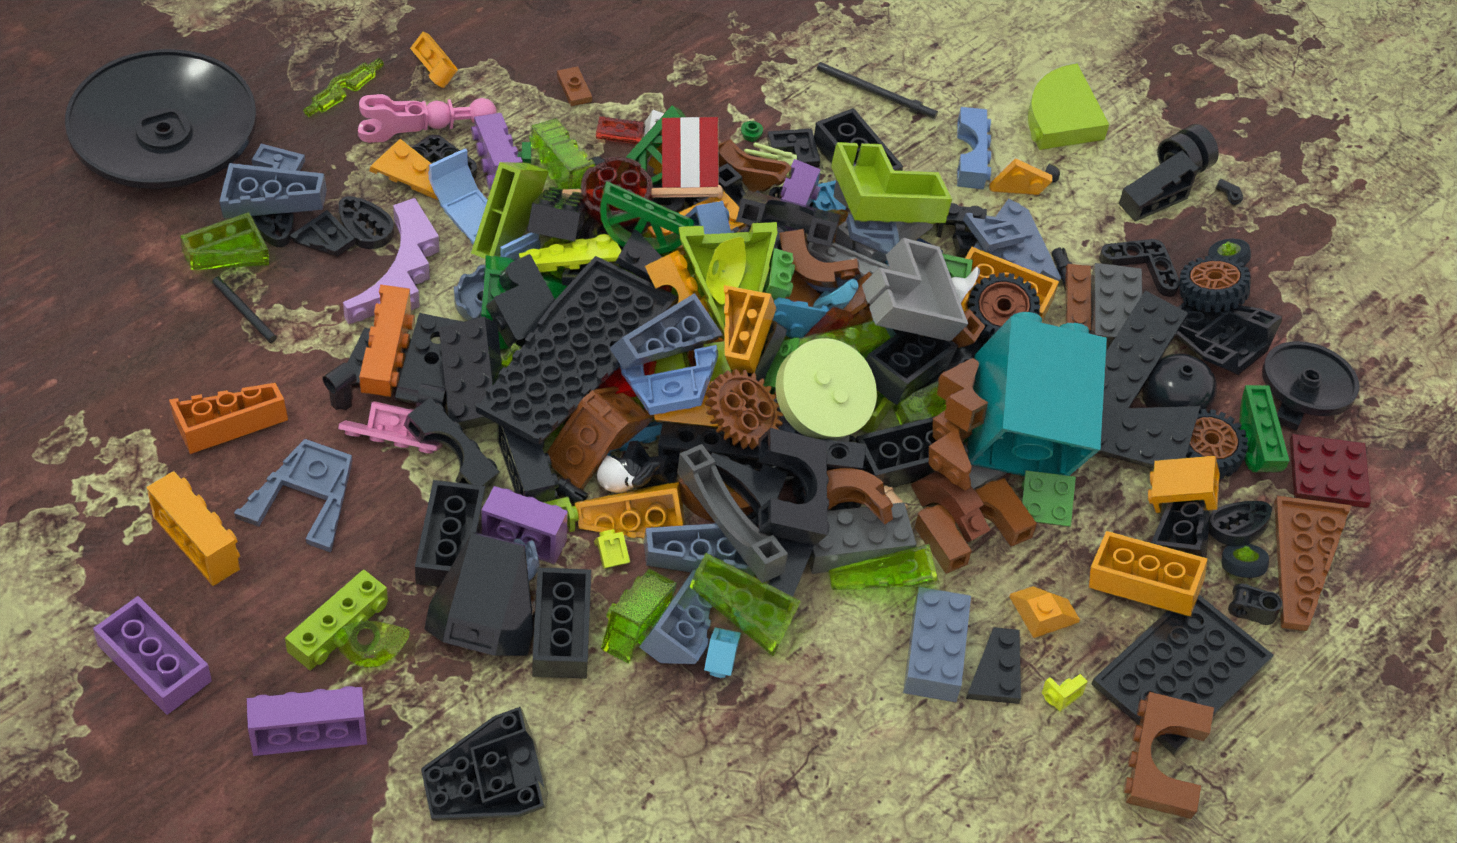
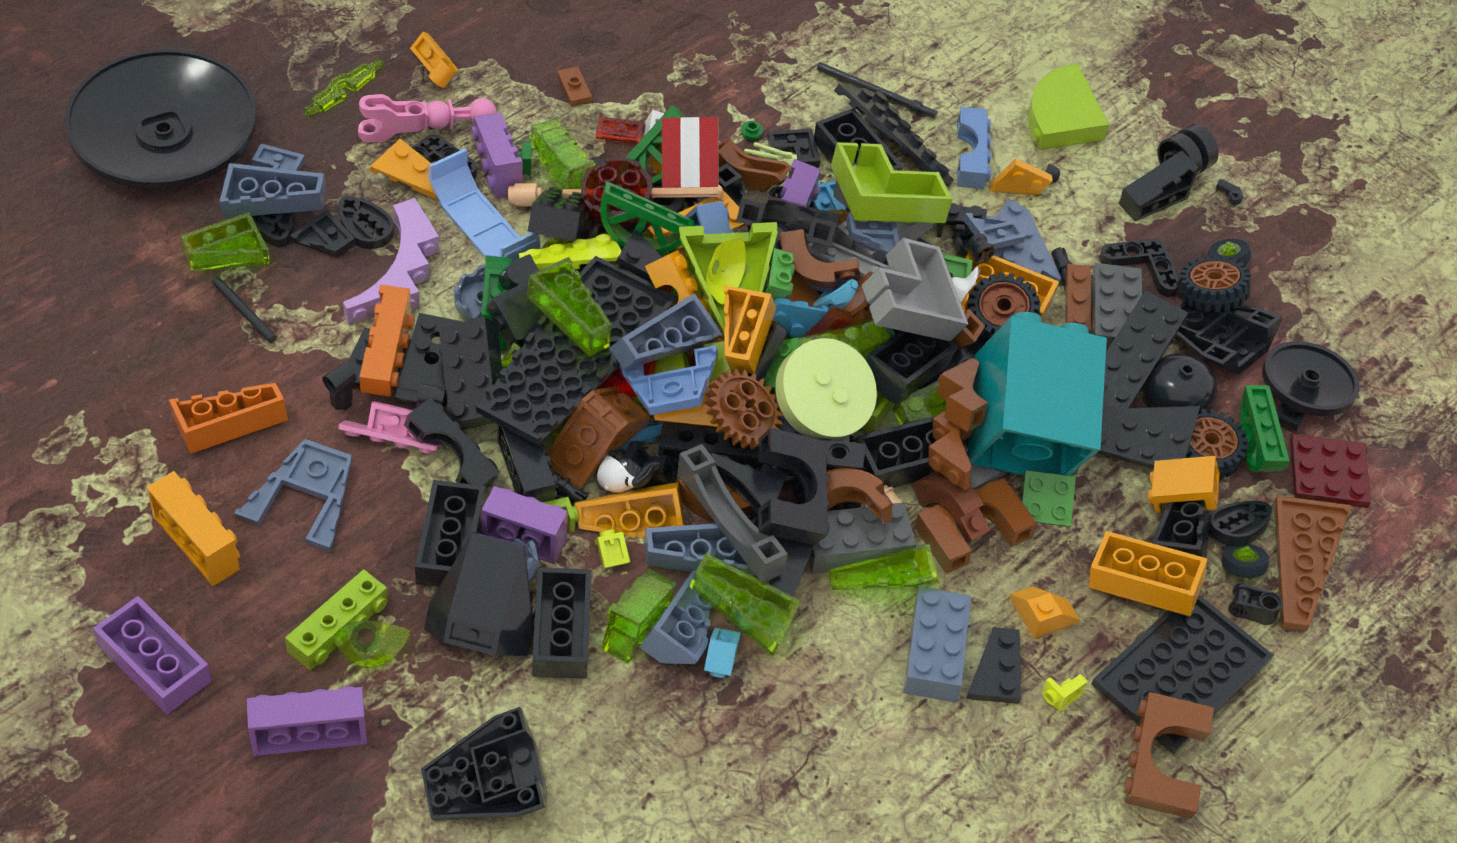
lime brick [471,162,549,259] -> none
none -> clear neon green wedge [527,257,612,356]
none -> black wing [834,84,954,187]
none -> black wheel [965,233,995,264]

